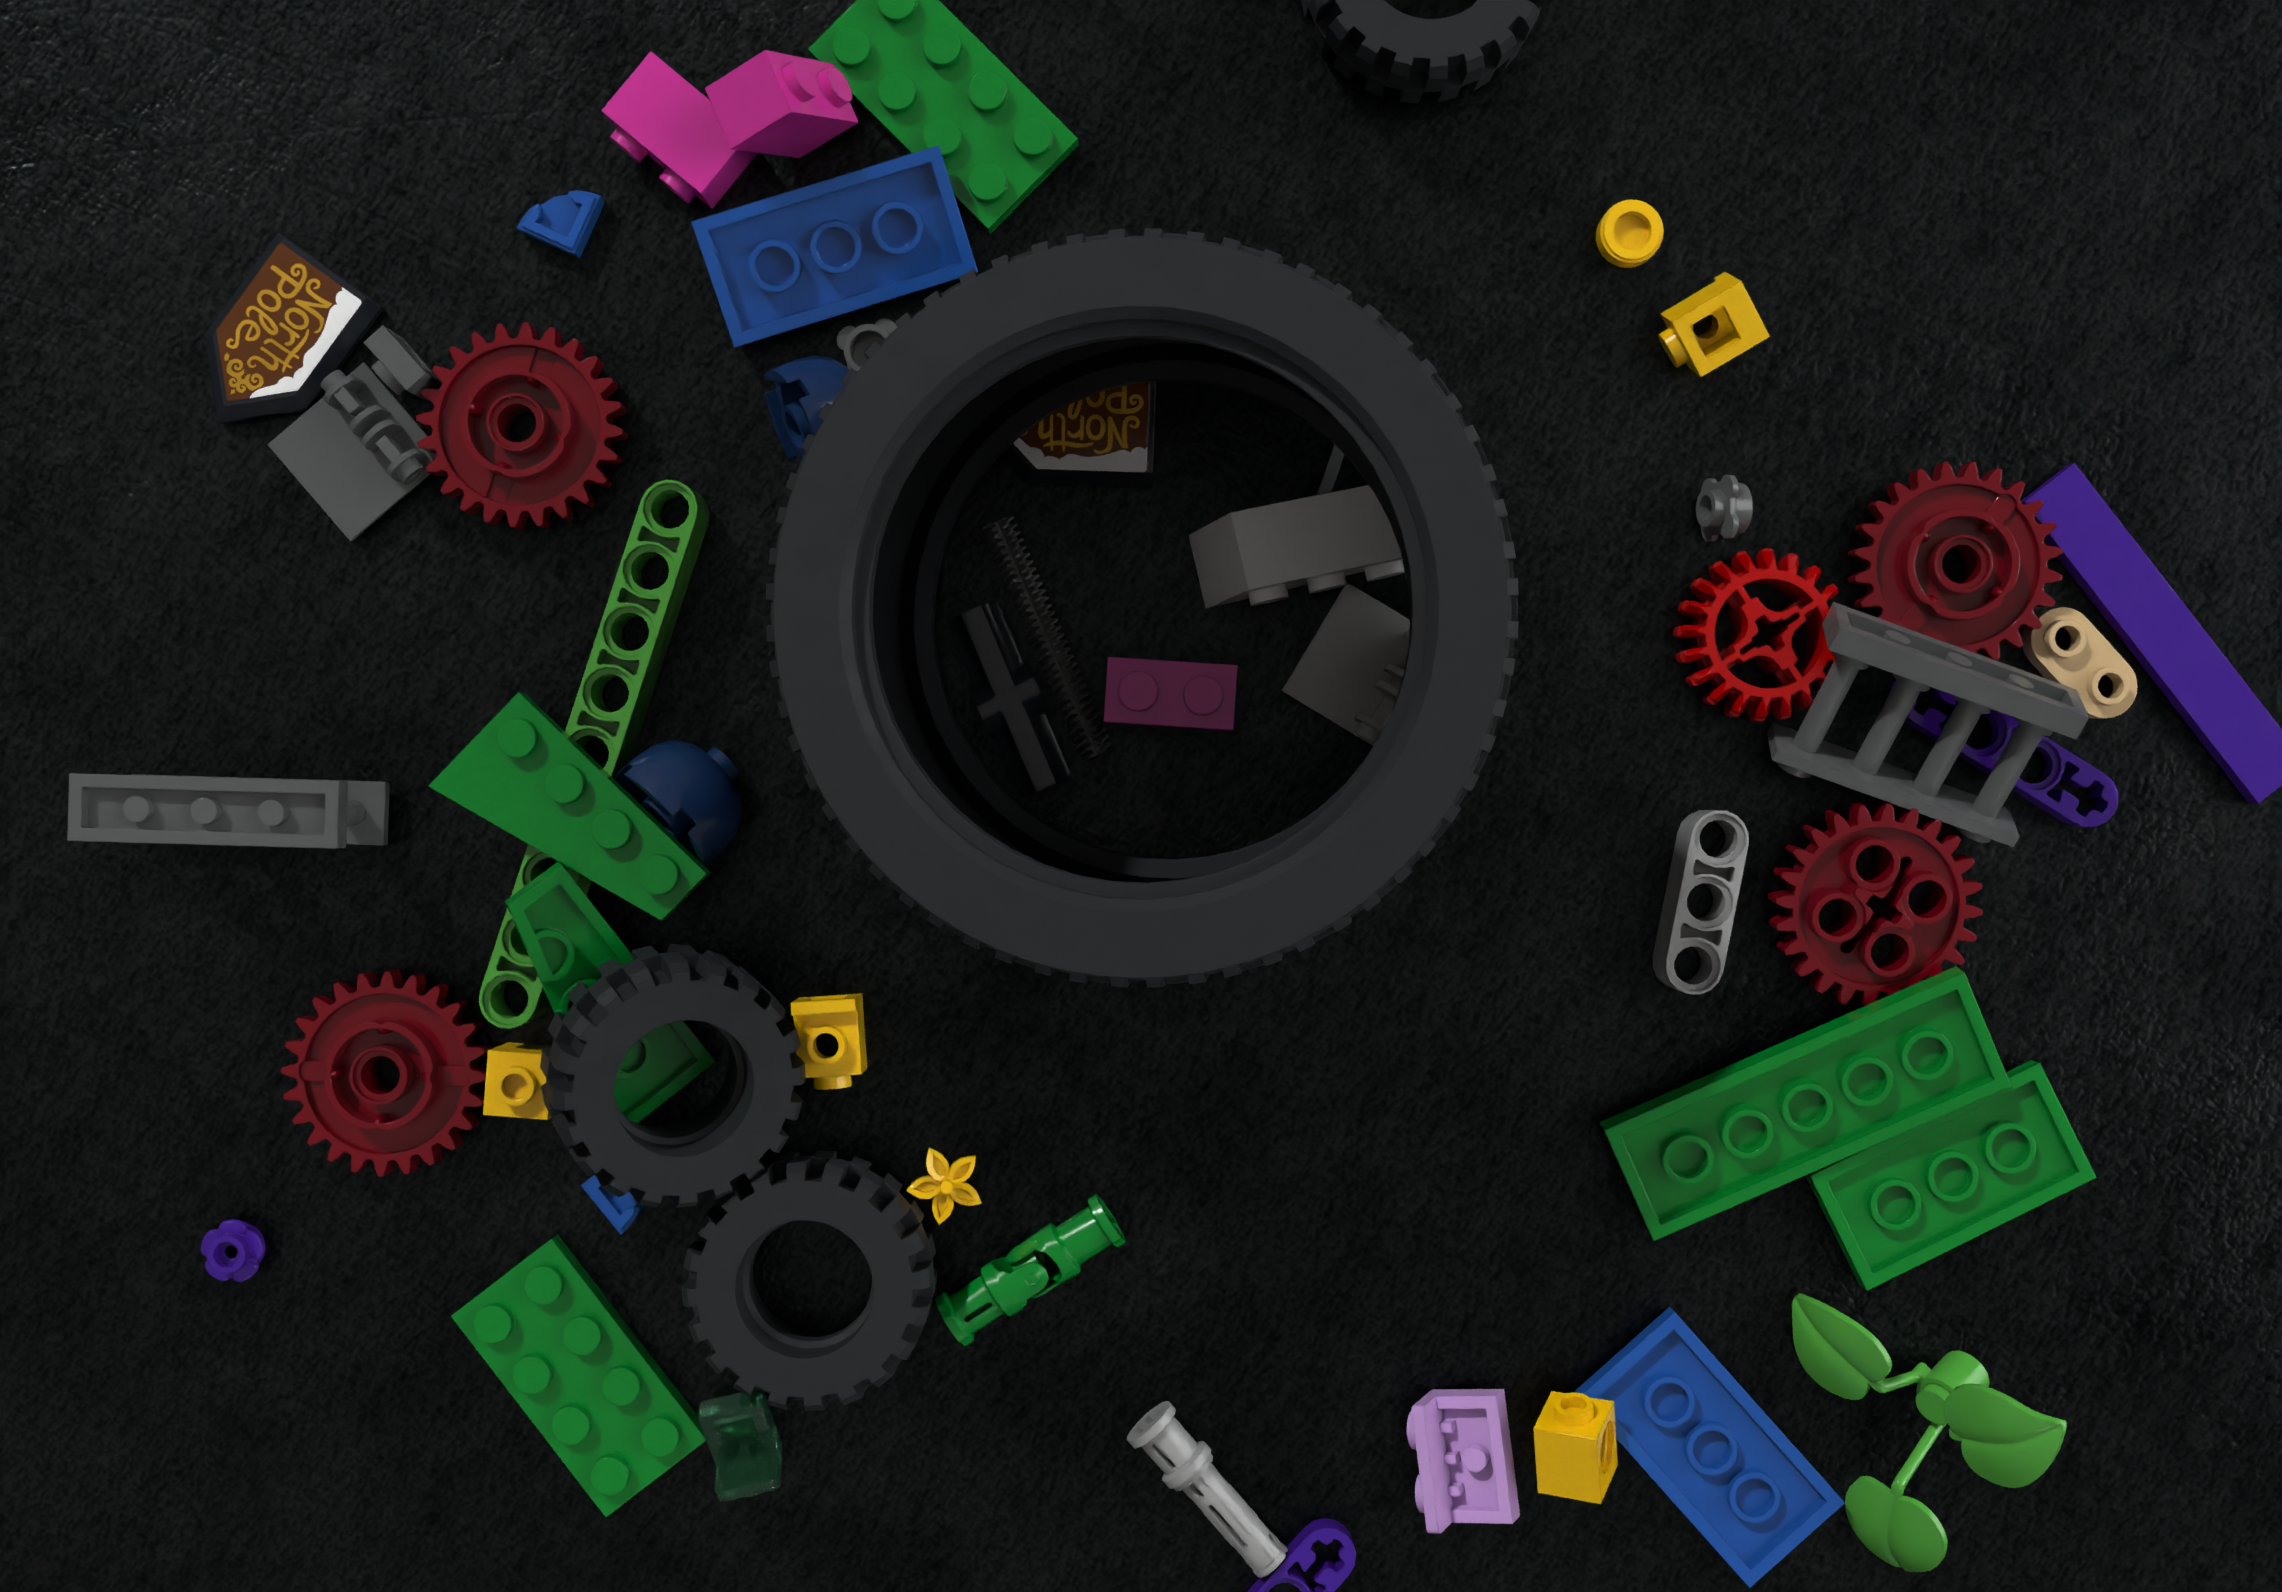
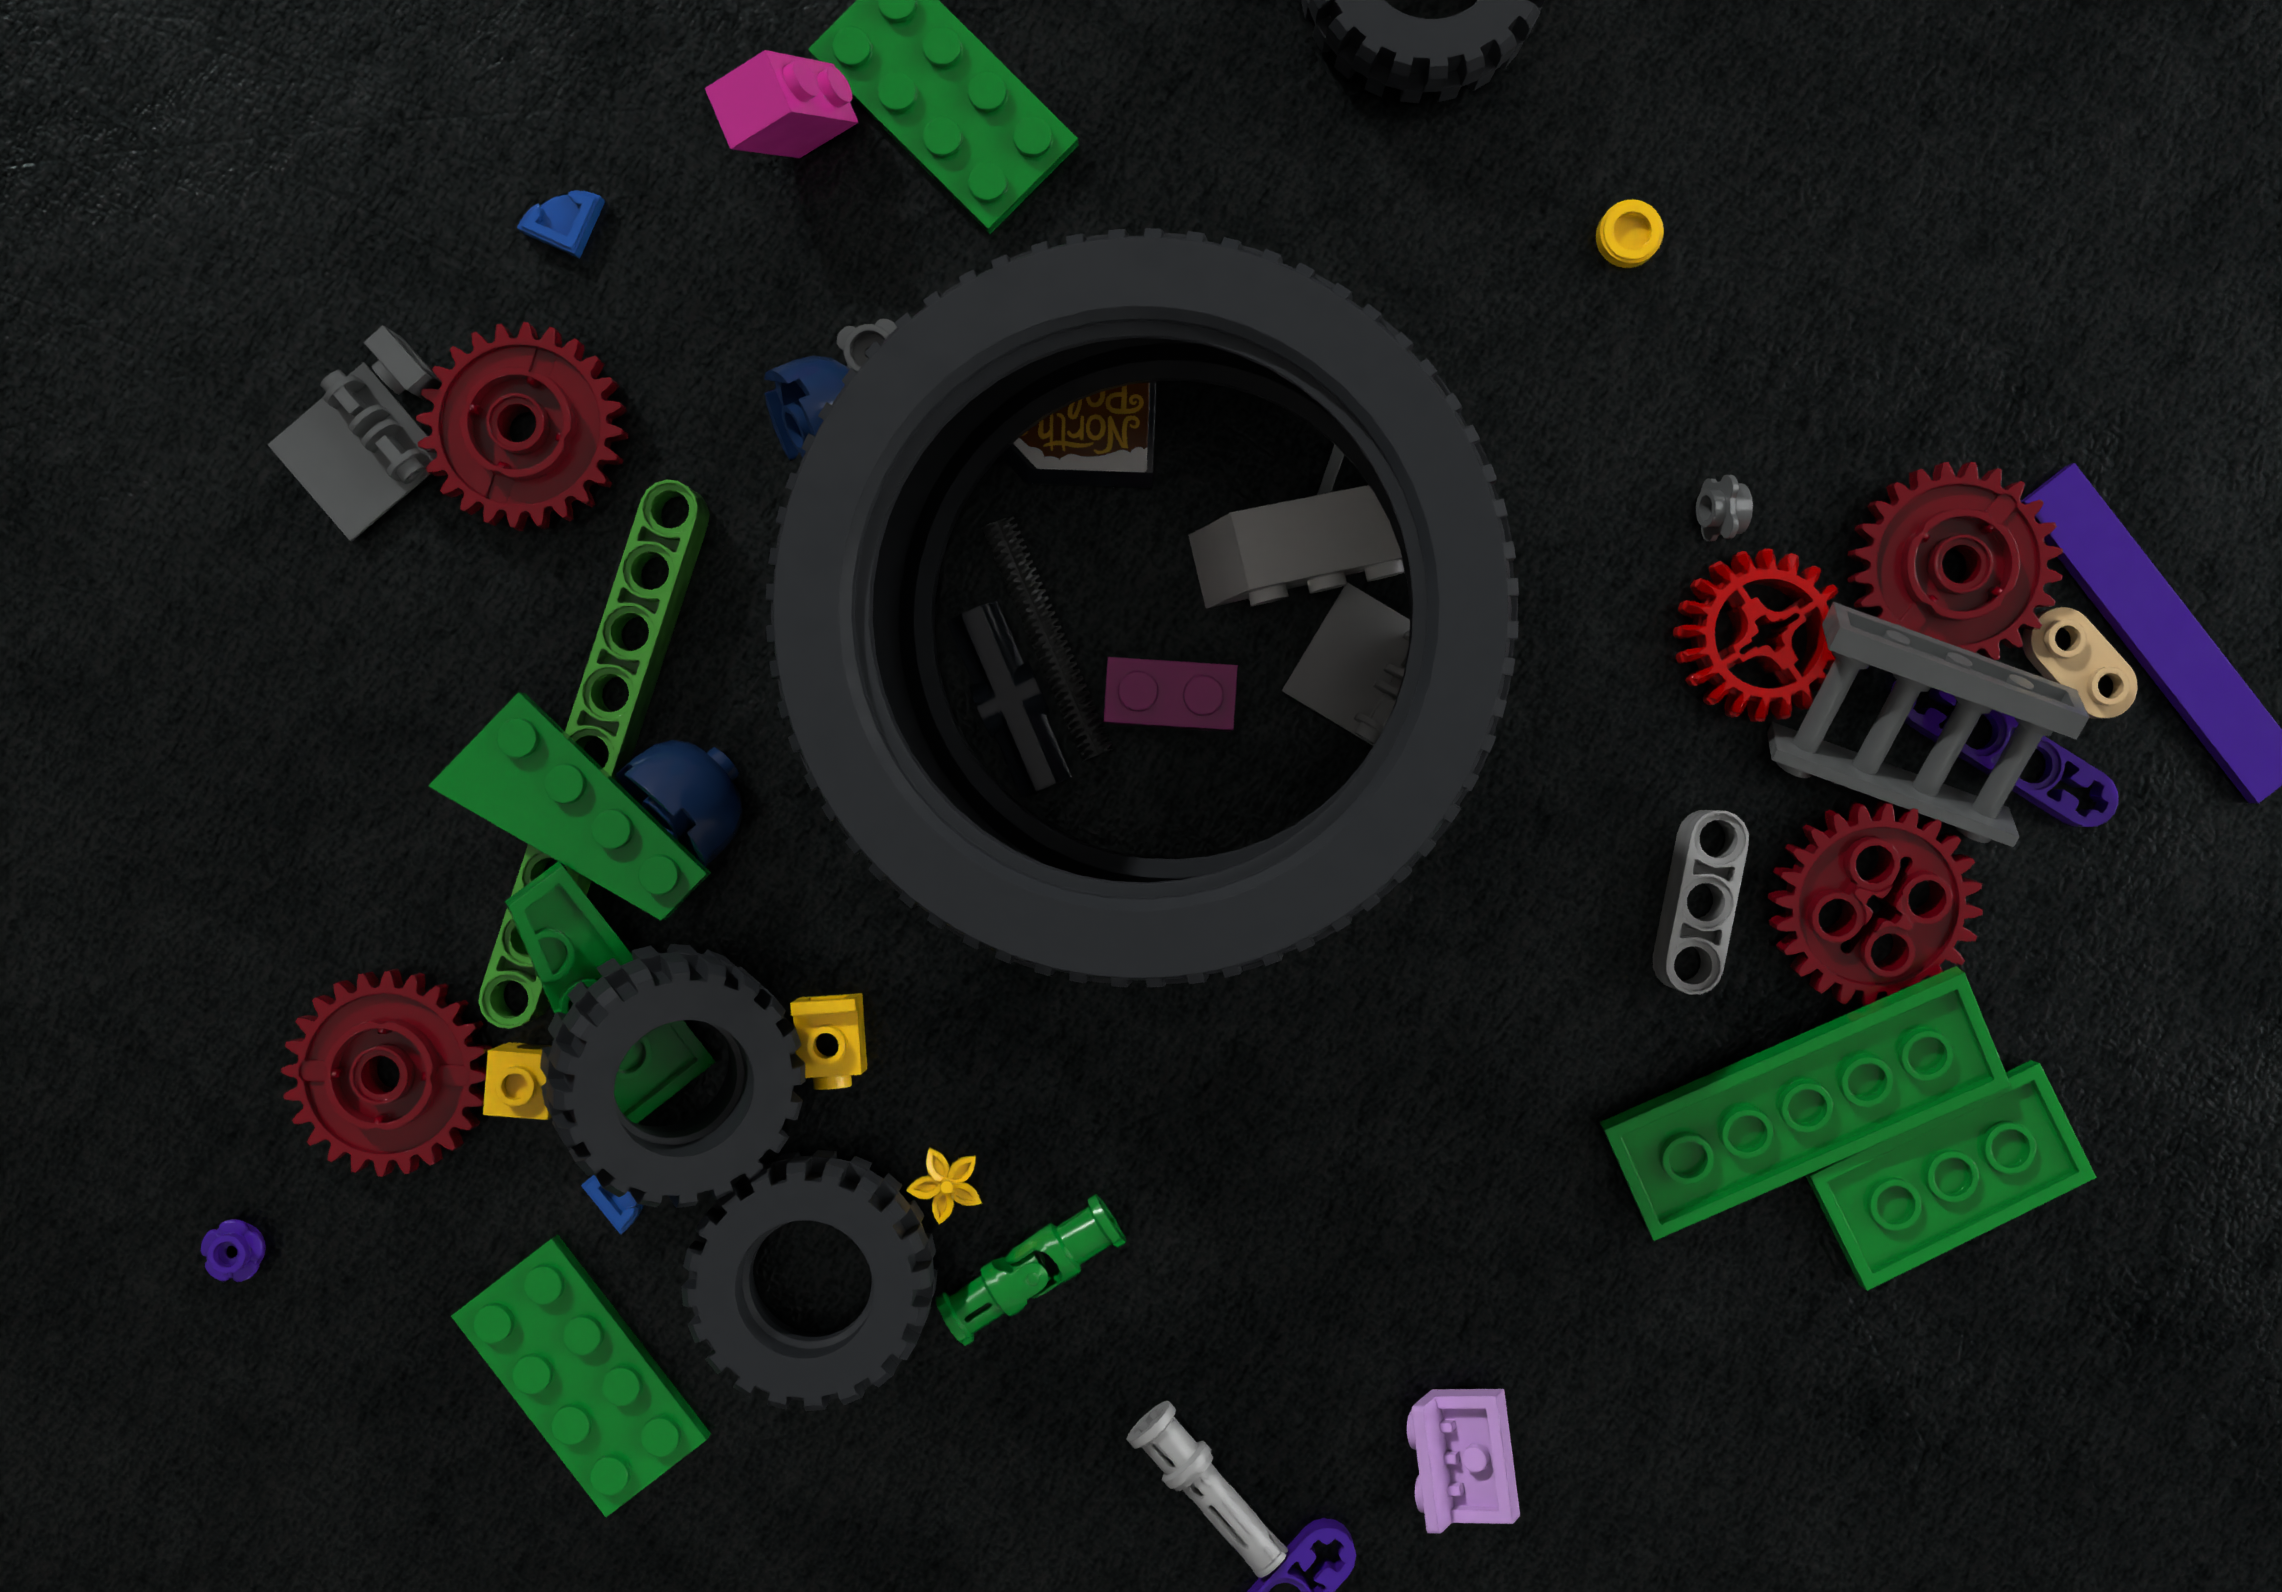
dark grey fence [67,773,390,849] -> none
tile [204,233,384,425] -> none
dark pink brick [601,51,758,209] -> none
blue plate [691,145,978,347] -> none
clear green bracket [698,1389,783,1502] -> none
yellow brick [1533,1391,1618,1504] -> none
blue plate [1575,1307,1845,1588] -> none
yellow brick [1658,272,1770,377] -> none
bright green plant [1792,1293,2067,1572] -> none

